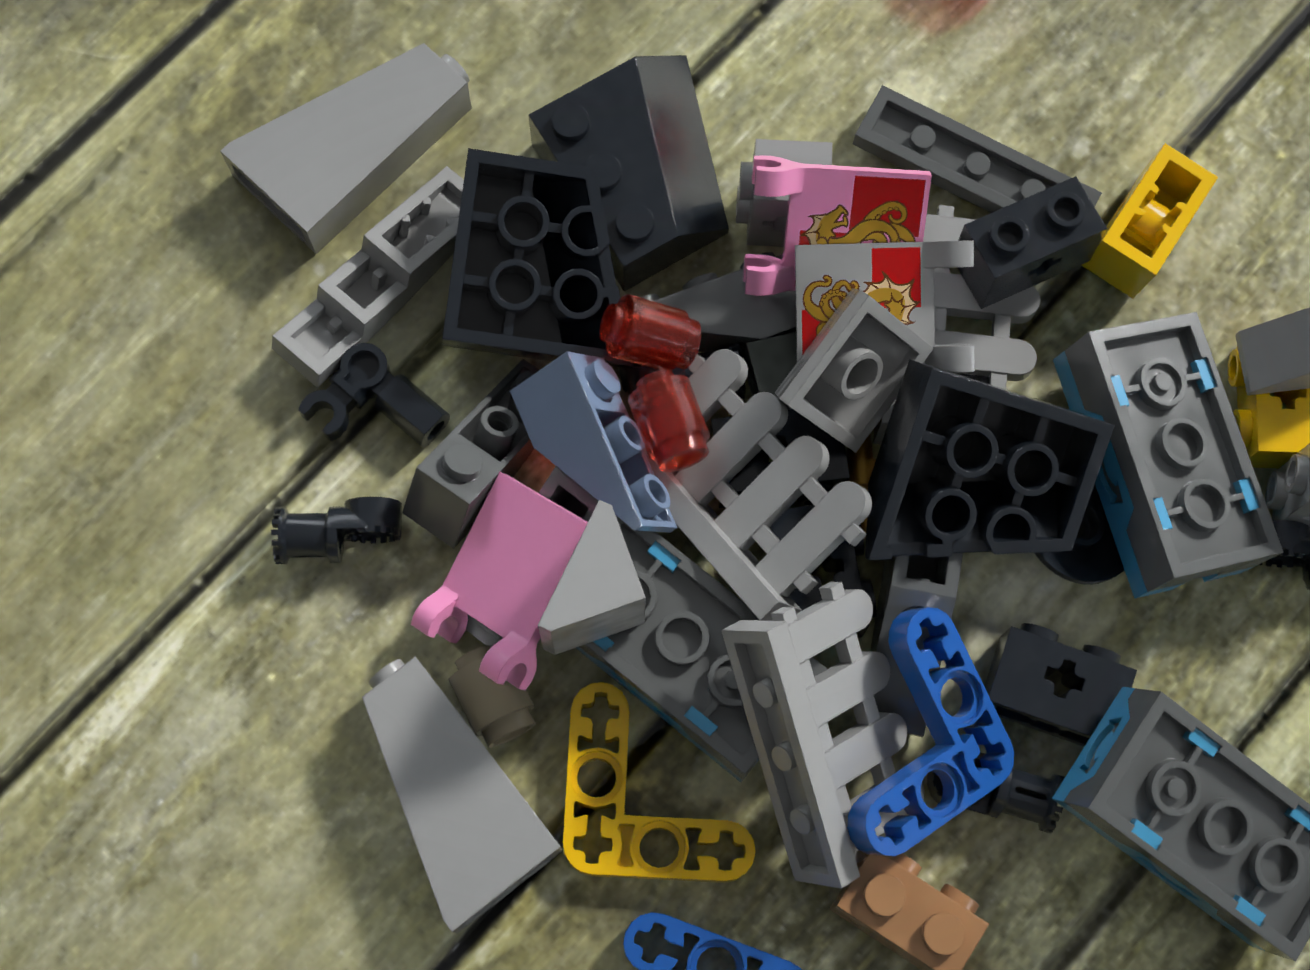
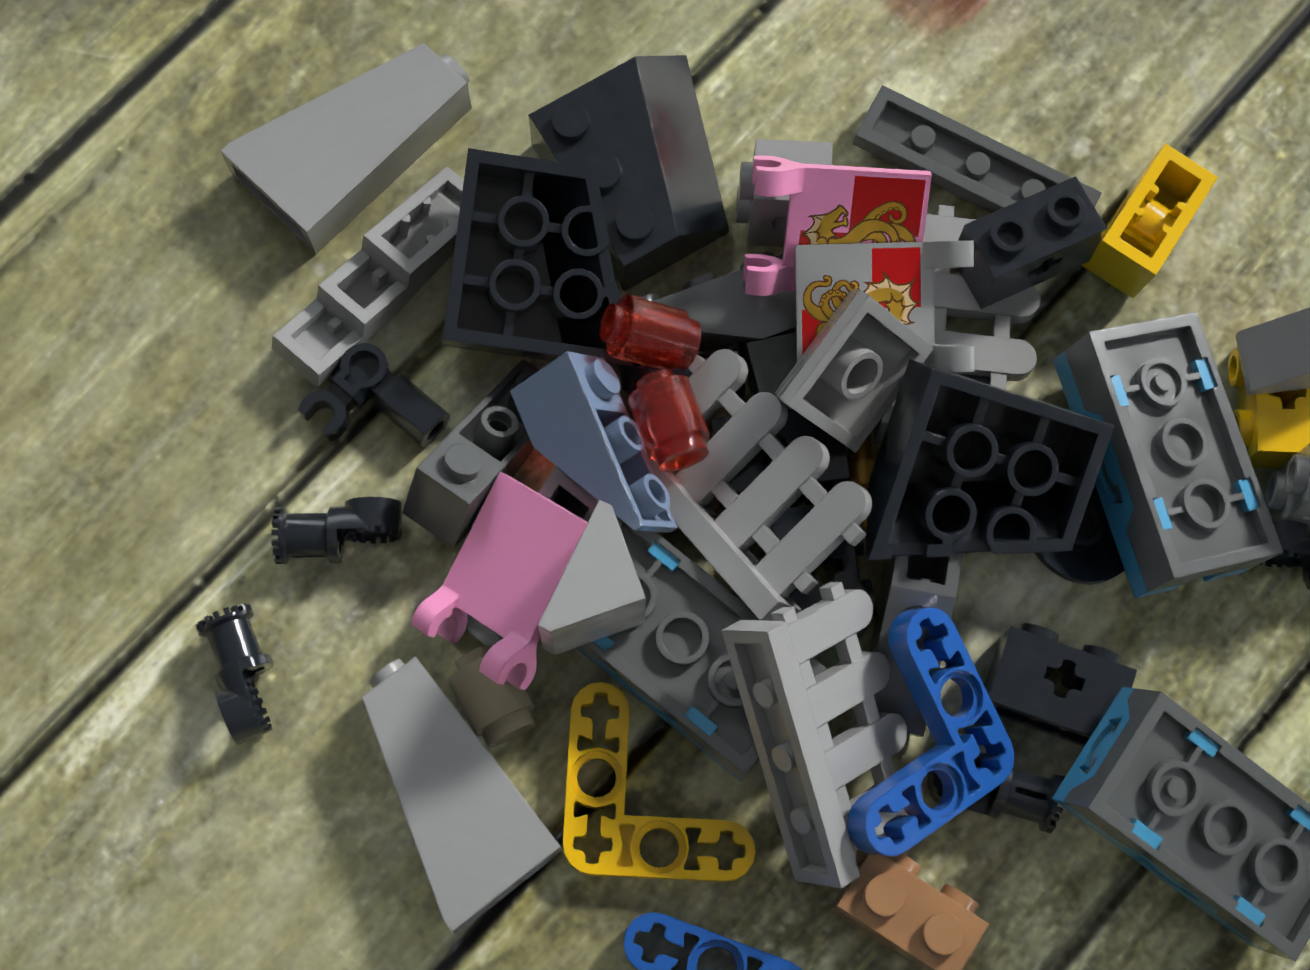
none -> black connector [195,603,274,745]

